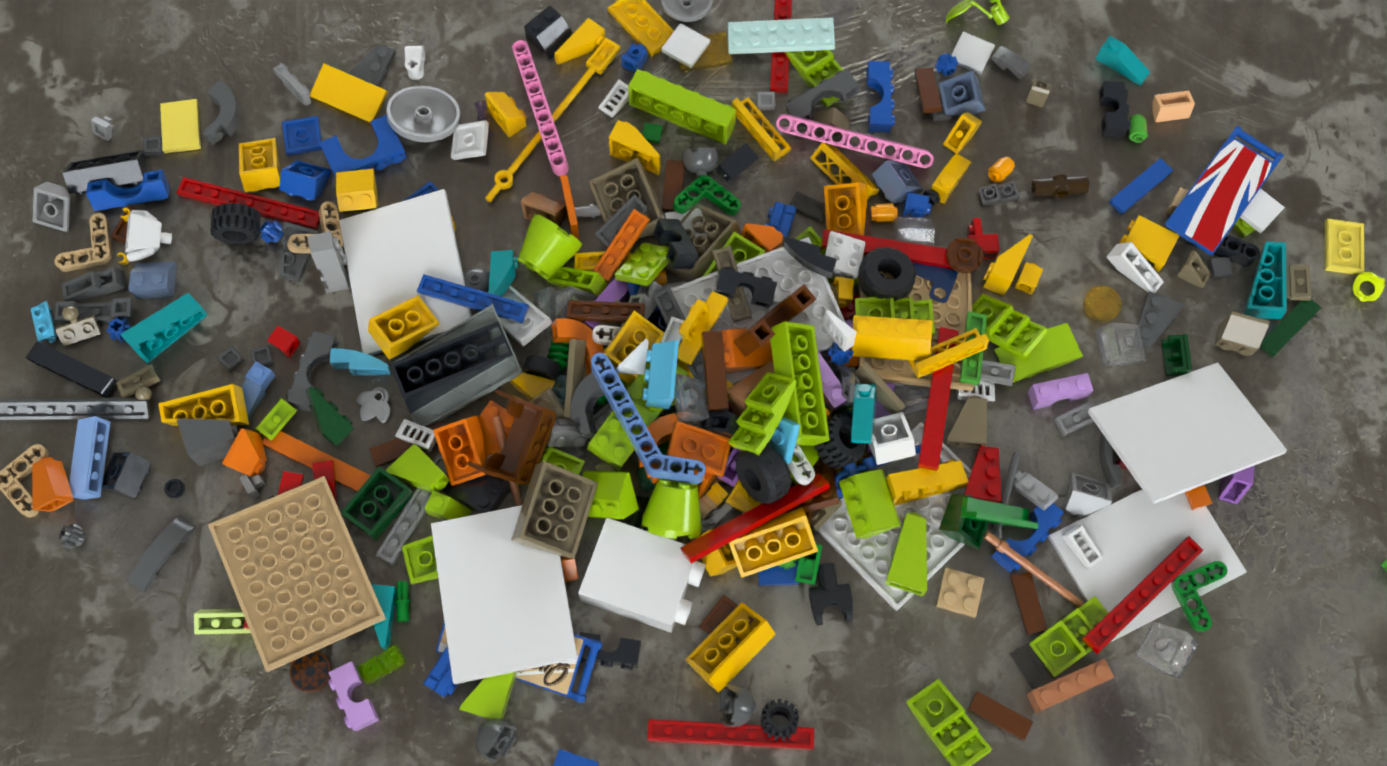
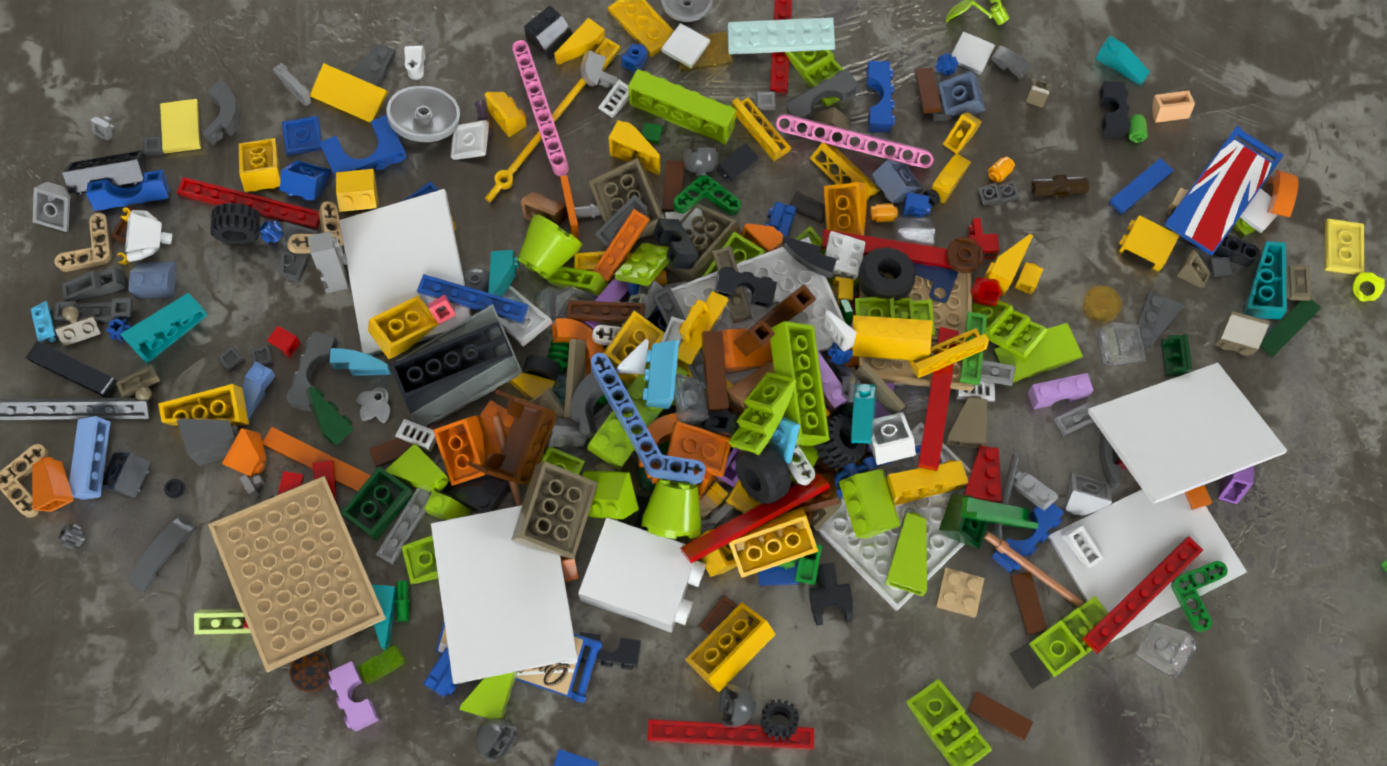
lime panel [255,398,297,441] -> none
nougat brick [1026,658,1114,714] -> none
white slope [1107,242,1164,293] -> none
none -> coral plate [428,295,456,325]
none -> light grey brick [580,51,618,88]
none -> green tile [839,299,853,326]
none -> red panel [970,277,1002,306]
none -> orange arch [1267,170,1298,217]

